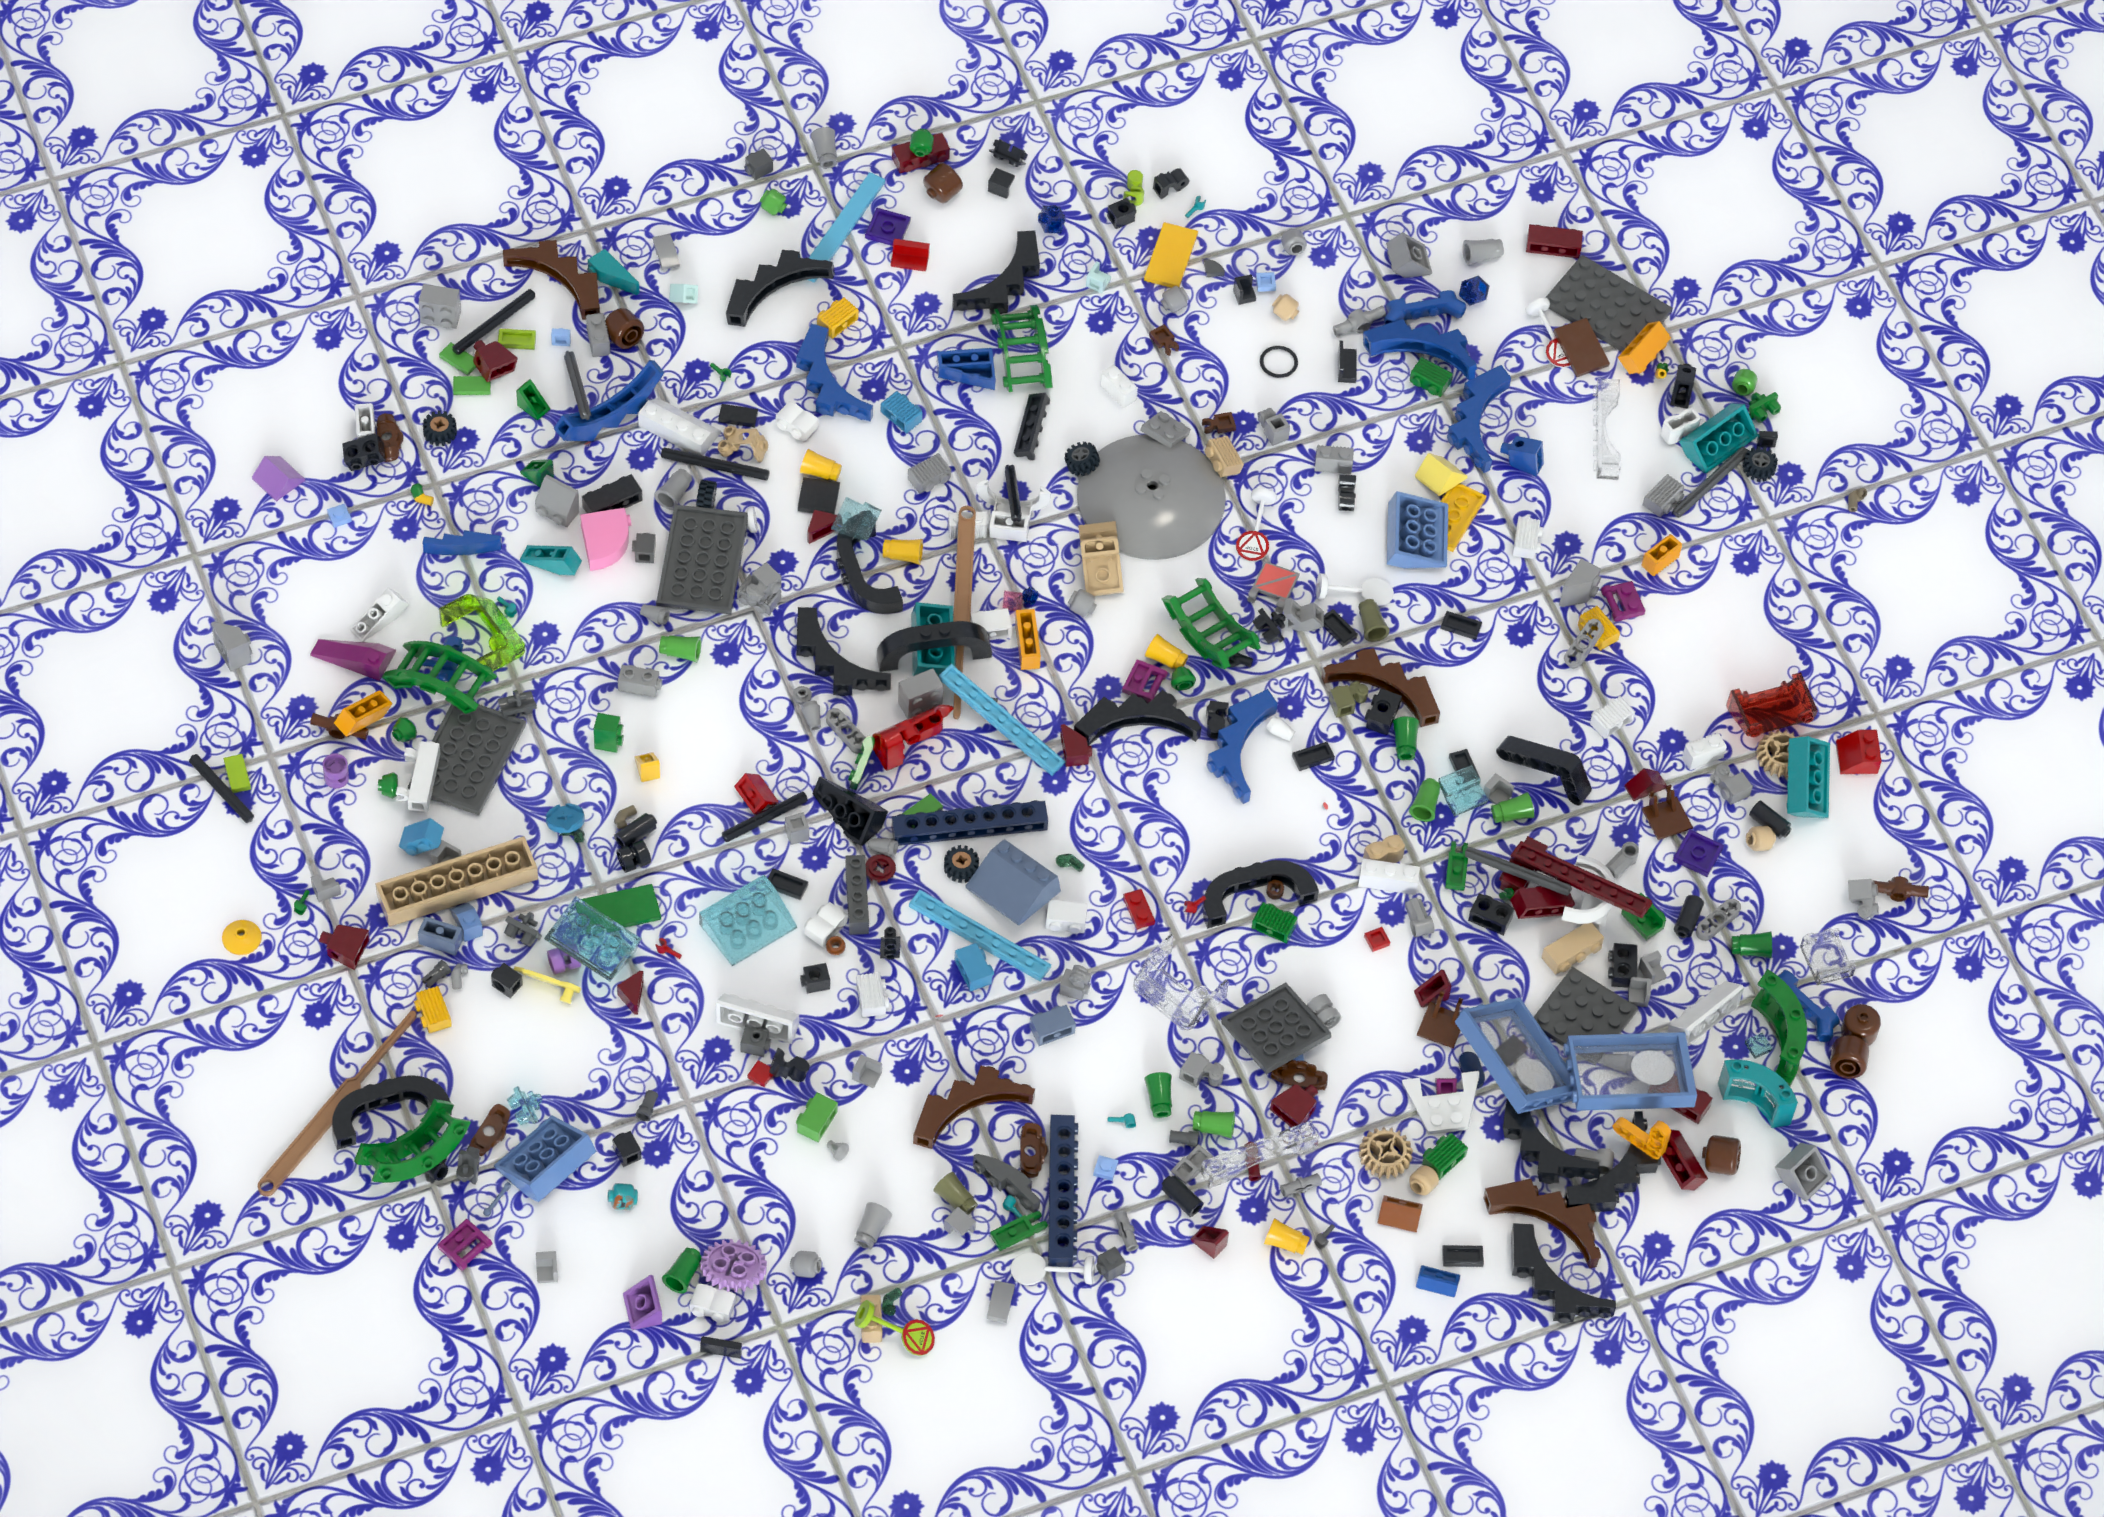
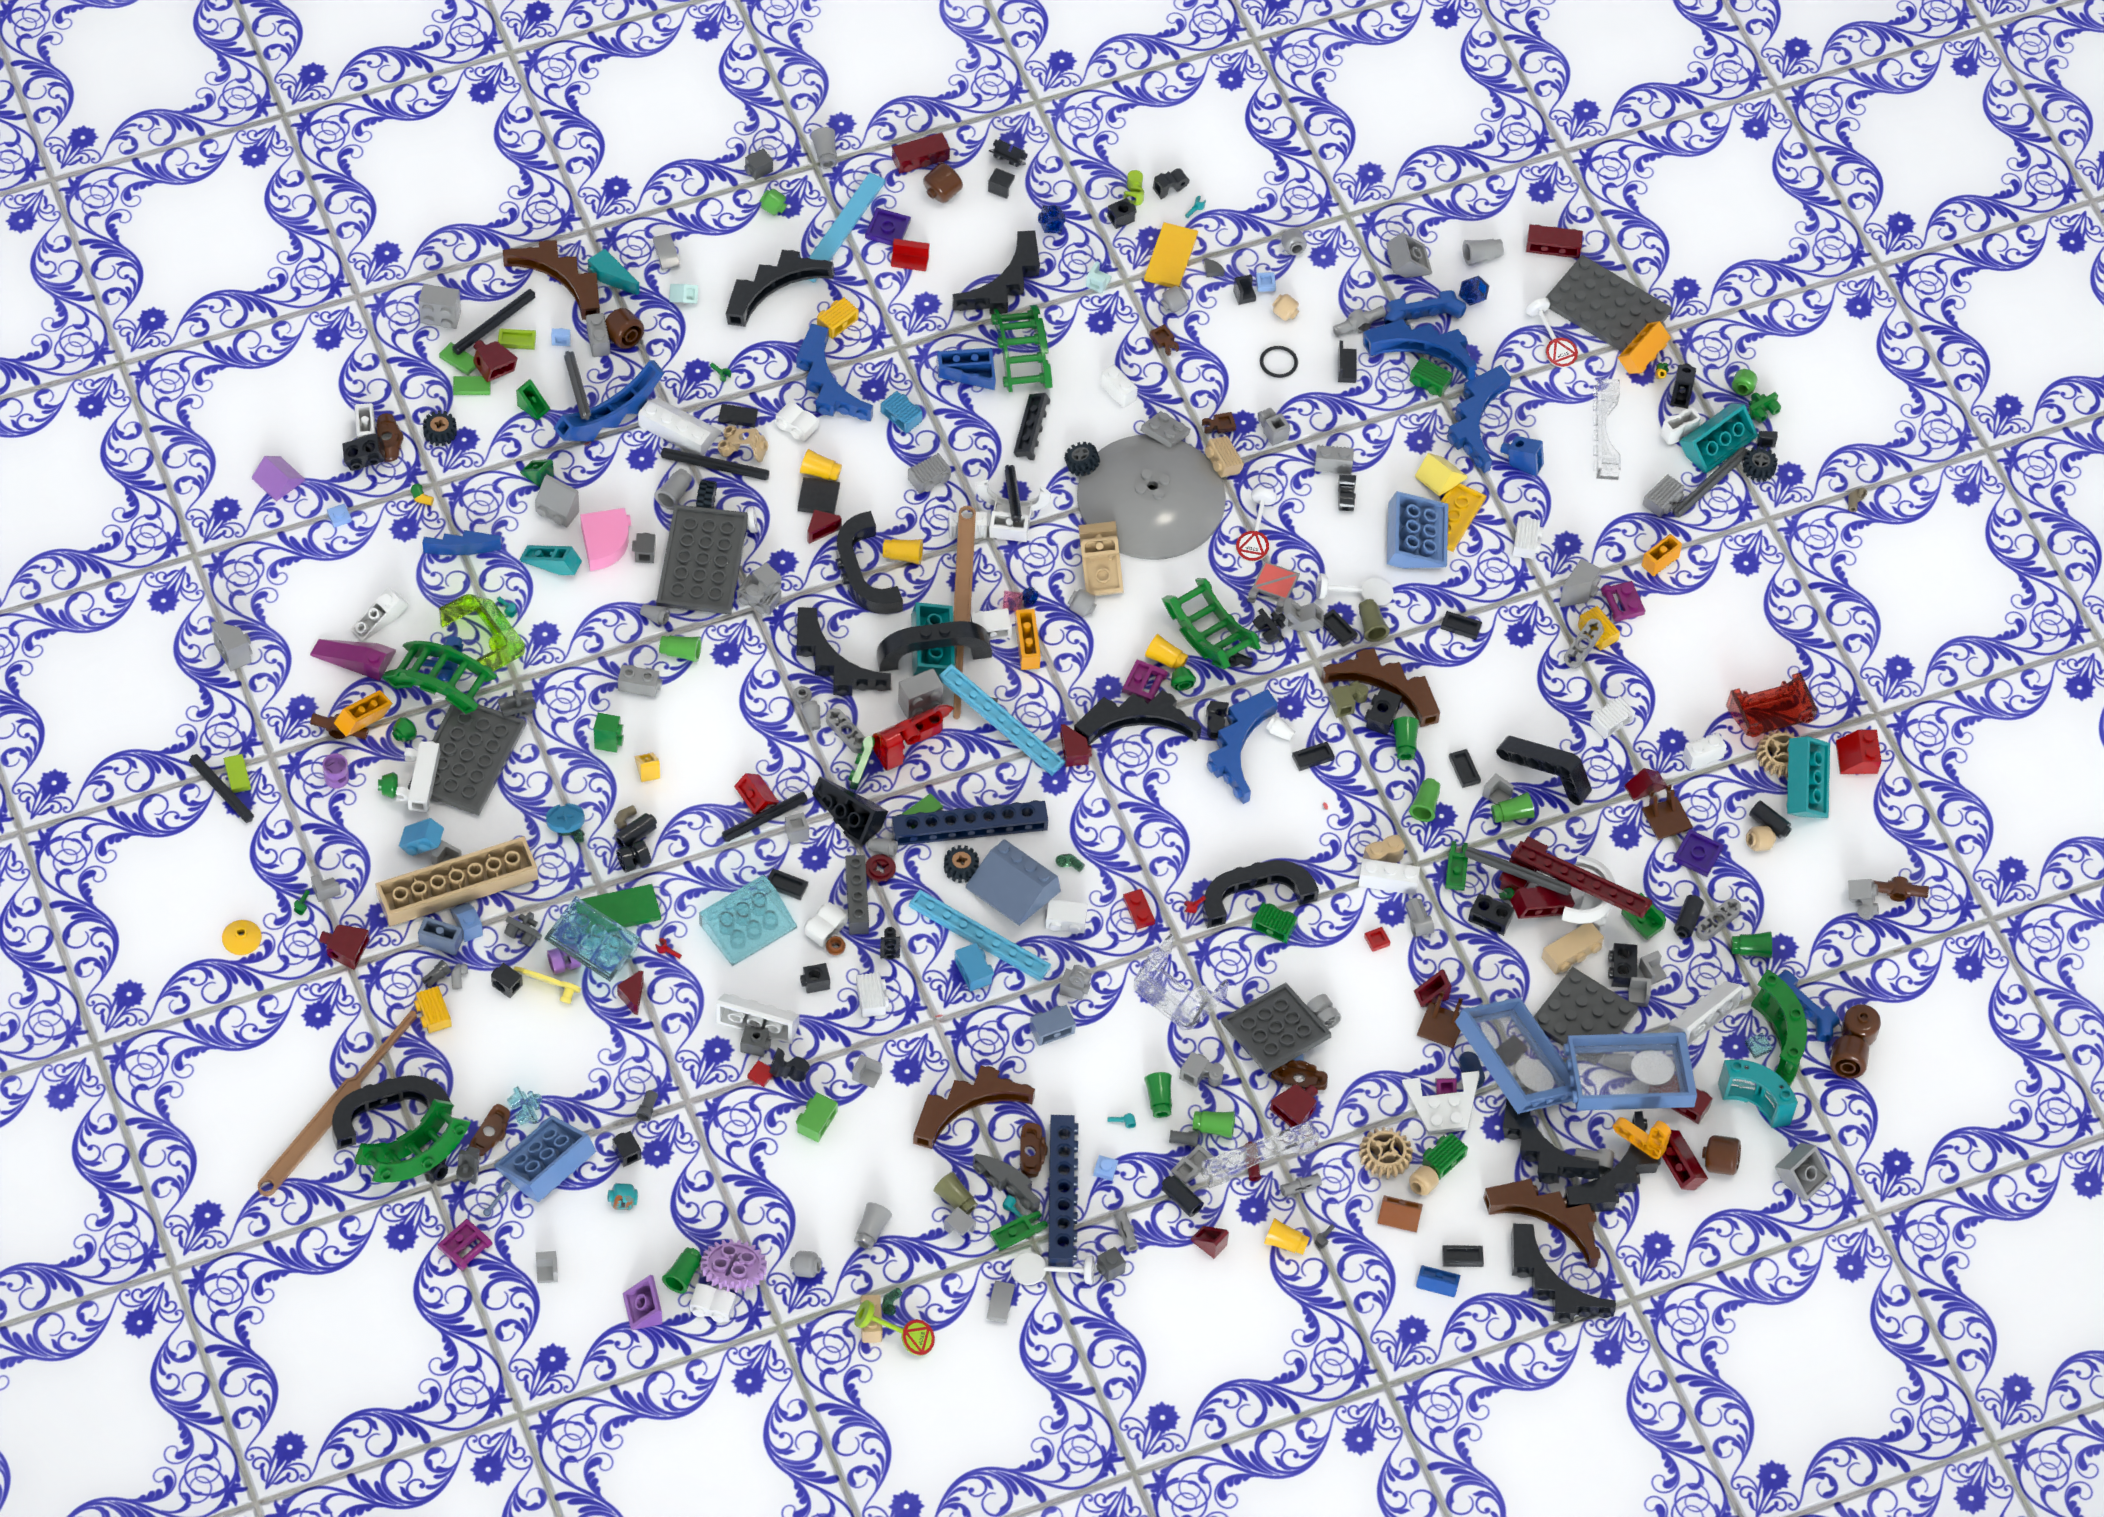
black brick [582,474,642,513] -> none
black tile [700,1336,742,1359] -> none
light grey rock [827,1140,849,1161] -> none
clear light blue slope [831,497,882,541] -> none
green head [909,129,934,157] -> none
reddish brown bush [1266,880,1284,900] -> none
clear light blue slope [1438,765,1489,817] -> none
reddish brown tile [1553,318,1610,377] -> none
light grey piece [1605,842,1639,879] -> none
light grey brick [1710,764,1753,805] -> none
clear panel [1800,928,1856,985] -> none

